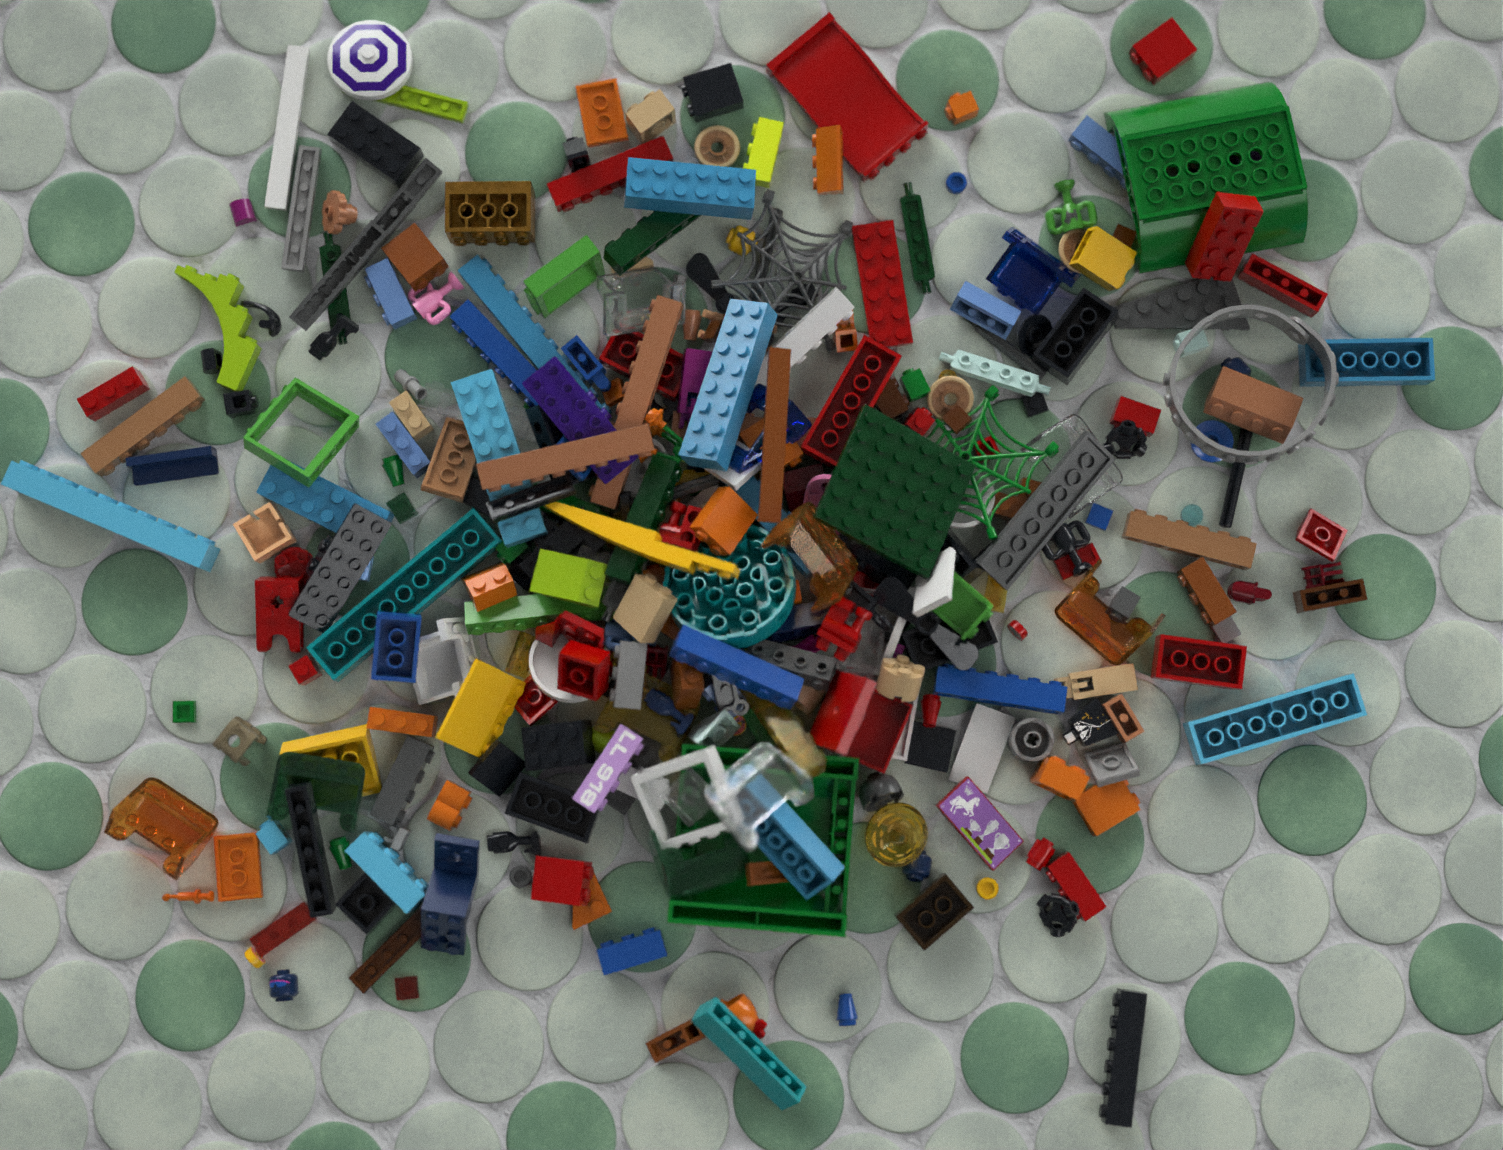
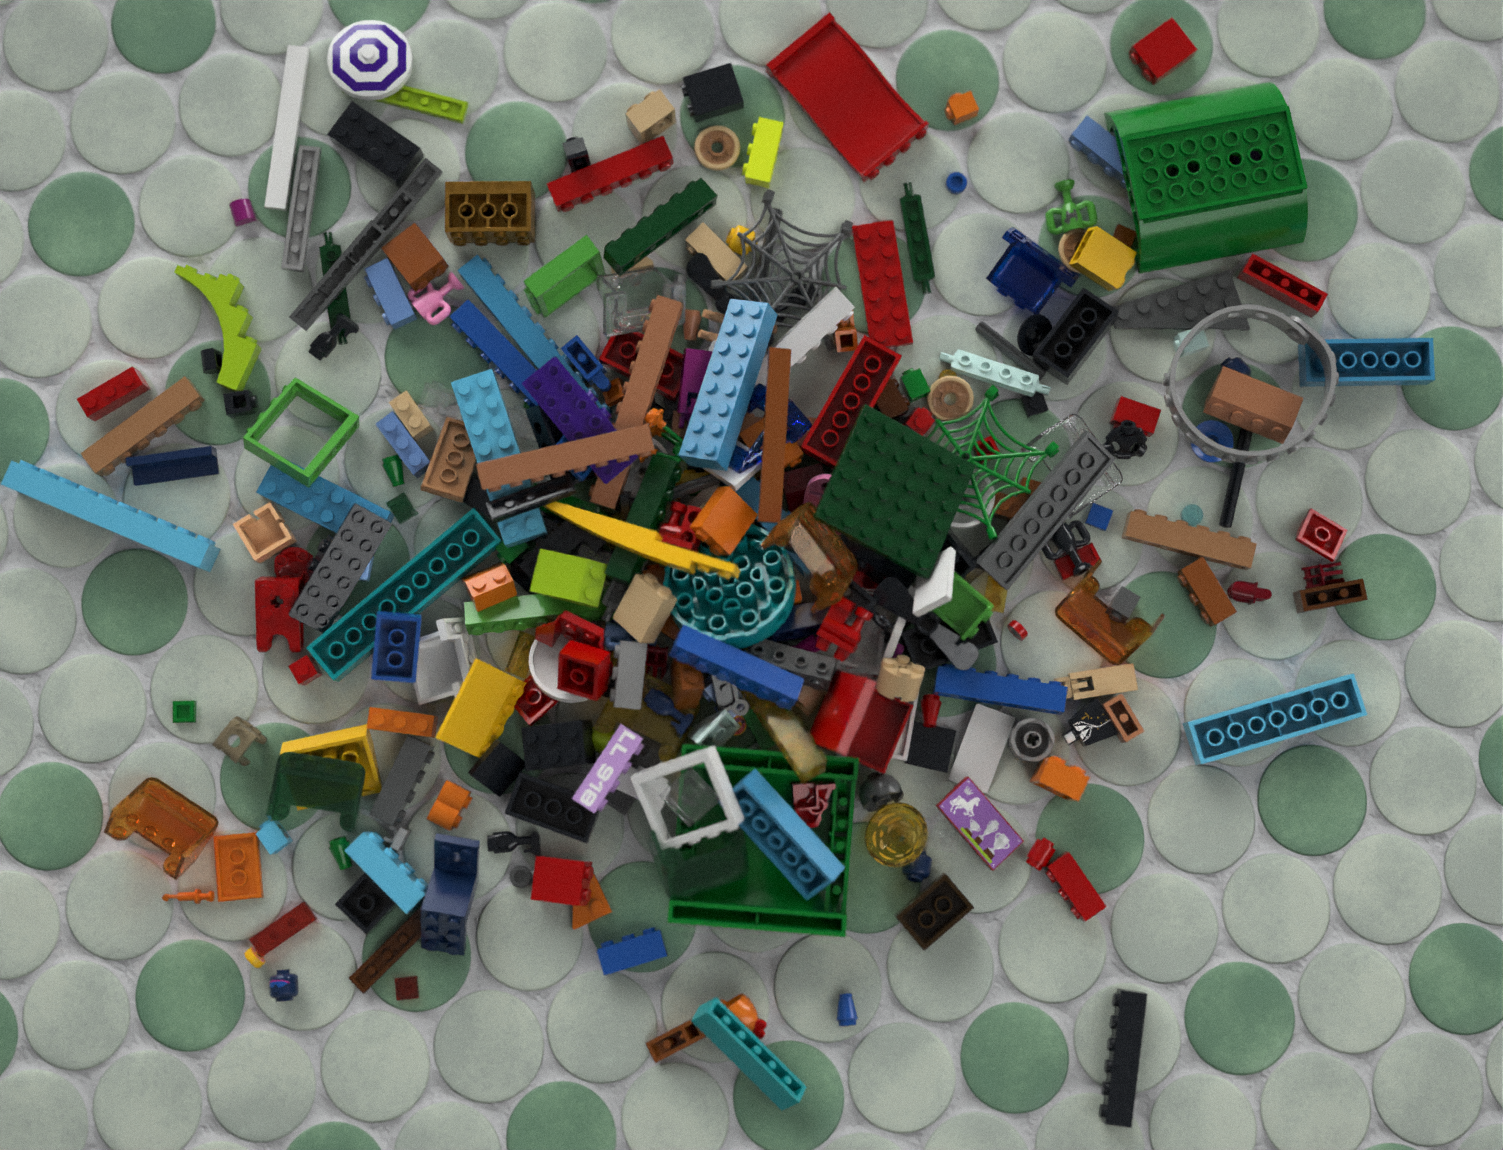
black piece [241,301,281,337] -> none
black brick [284,781,337,918] -> none
nougat plant [322,190,358,235] -> none
light grey pin [394,369,427,400] -> none
orange tile [575,78,629,148] -> none
dark azure brick [624,157,756,220] -> none
reddish brown tile [702,319,723,343] -> none
clear windscreen [704,743,814,853] -> none
dark orange plate [745,861,789,886] -> none
orange slope [812,125,844,195] -> none
reddish brown tile [942,404,972,435] -> none
medium blue brick [950,281,1021,340] -> none
yellow tile [976,877,999,900] -> none
black piece [1036,893,1079,937] -> none
orange brick [1072,780,1141,837] -> none
light grey tile [1084,743,1140,787] -> none
red brick [1151,634,1247,690] -> none
red piece [1185,192,1264,282] -> none
light grey tile [1211,616,1241,643] -> none
none -> tan brick [685,222,748,289]
none -> red slope [791,781,836,828]

